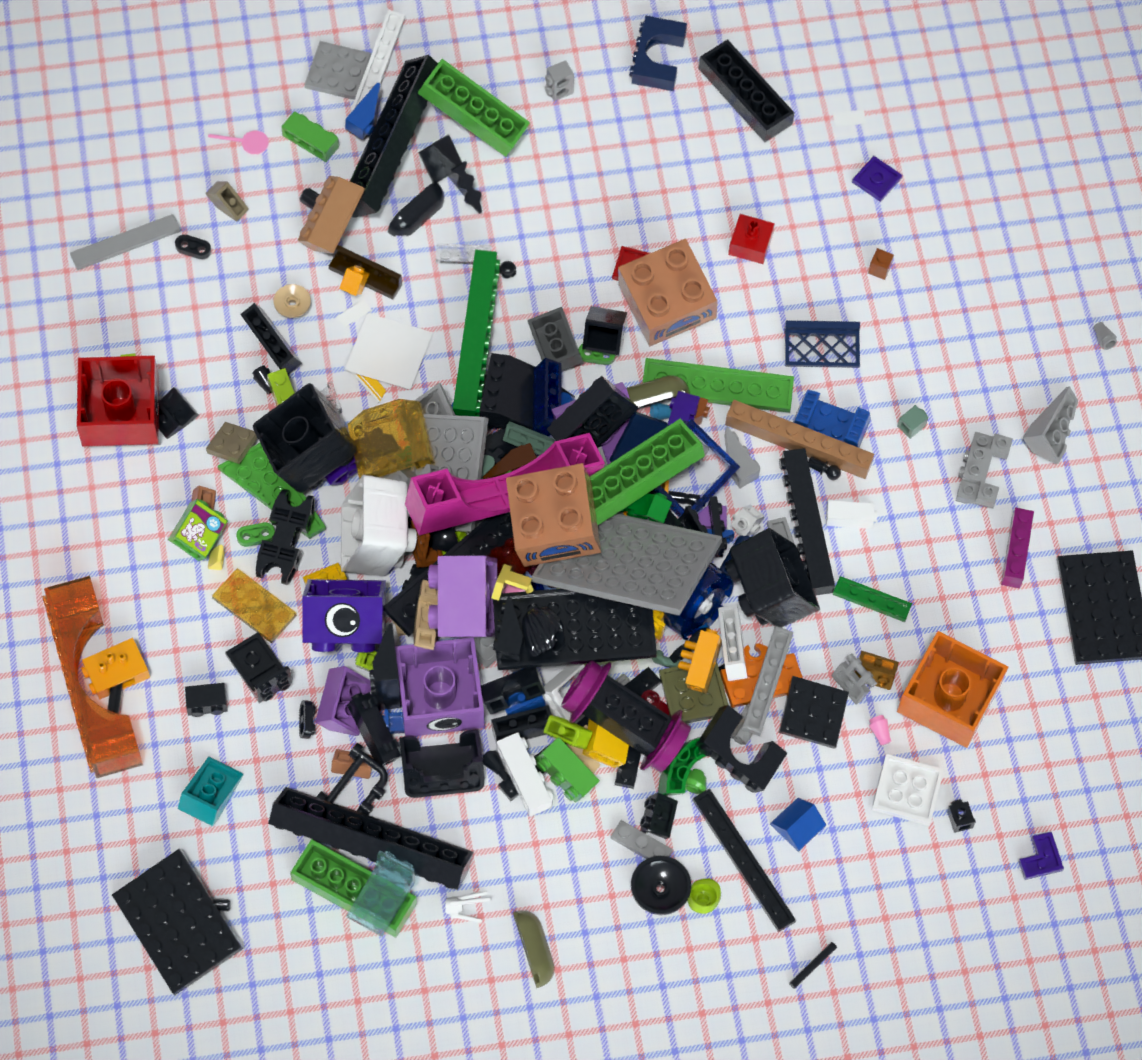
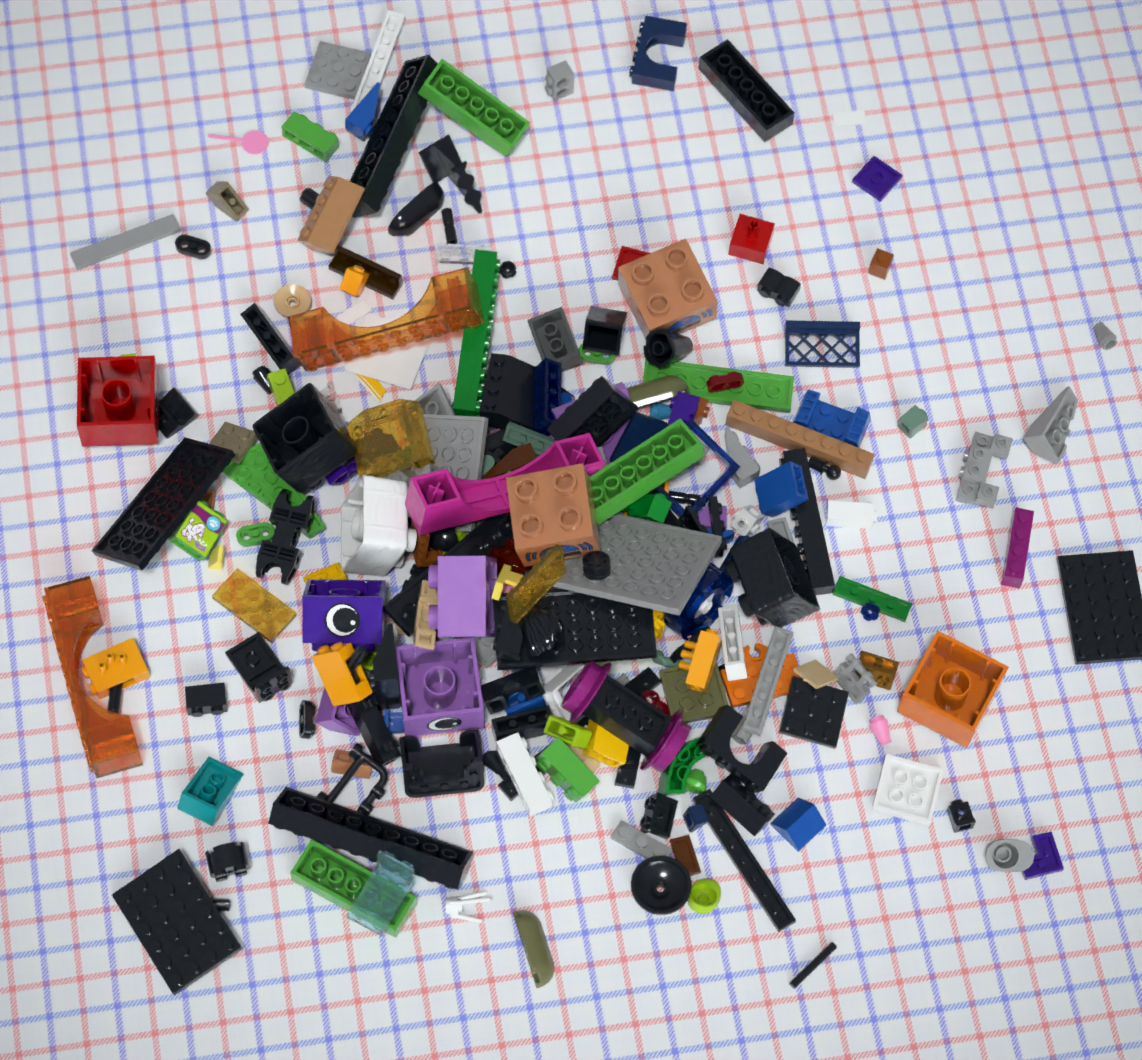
none -> black plate [91,437,235,571]
none -> black brick [205,842,250,882]
none -> clear orange arch [288,267,484,371]
none -> light orange piece [311,642,373,706]
none -> black piece [441,208,458,245]
none -> clear yellow plate [506,544,566,624]
none -> black wheel [582,551,610,581]
none -> black cone [643,329,693,367]
none -> reddish brown tile [670,835,701,876]
none -> dark blue slope [683,804,708,833]
none -> dark red plate [706,371,744,392]
none -> black brick [710,774,775,837]
none -> blue brick [754,461,809,517]
none -> black brick [757,268,801,307]
none -> tan piece [793,659,839,689]
none -> clear blue plate [861,602,880,621]
none -> light grey piece [985,840,1034,872]

